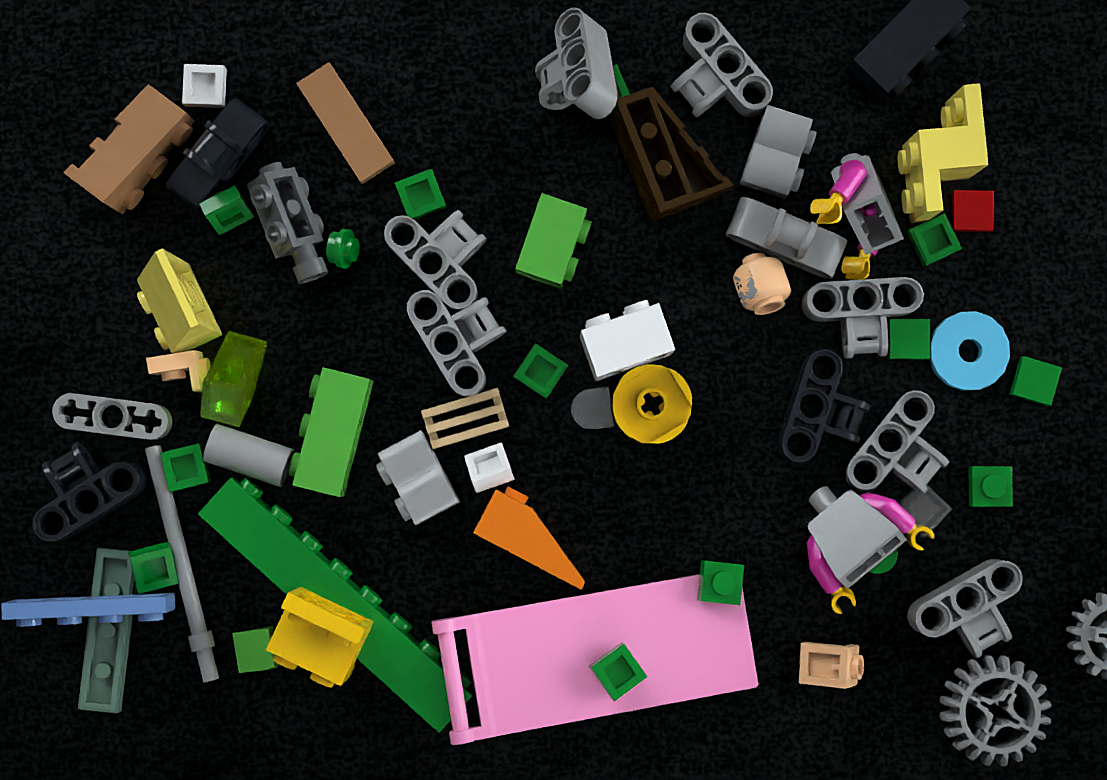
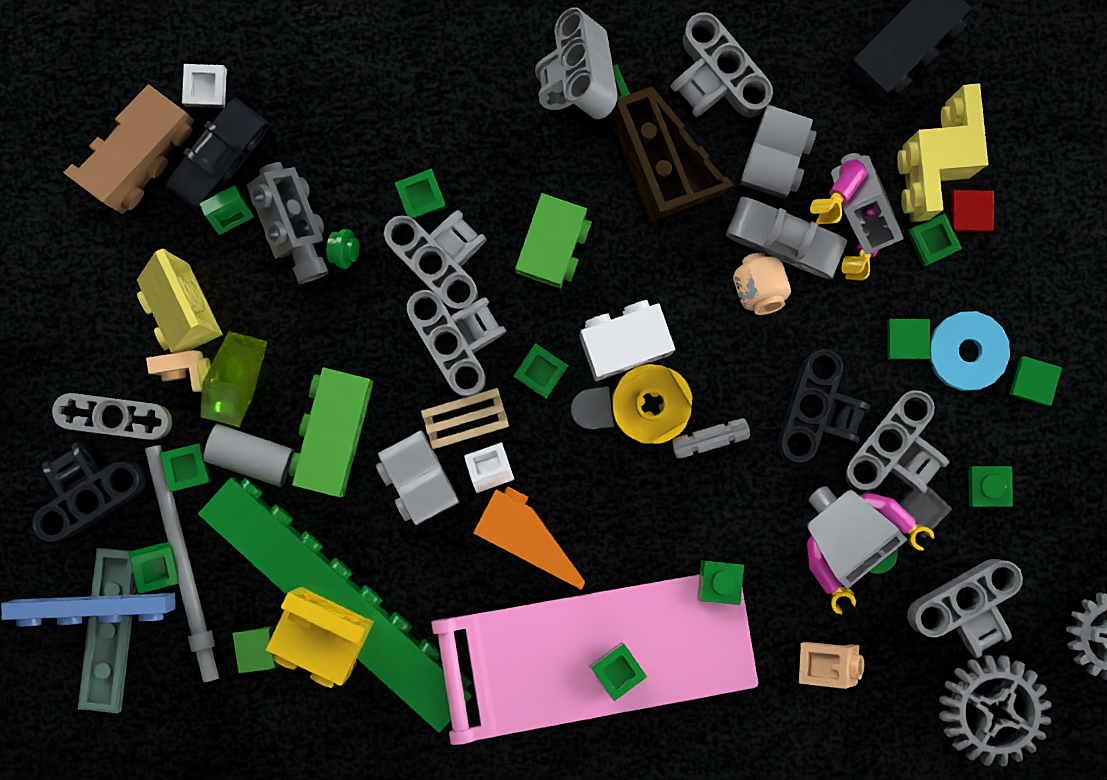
medium nougat tile [296,62,395,184] -> none
light grey piece [801,277,924,359] -> none
none -> light grey axle [672,418,750,458]

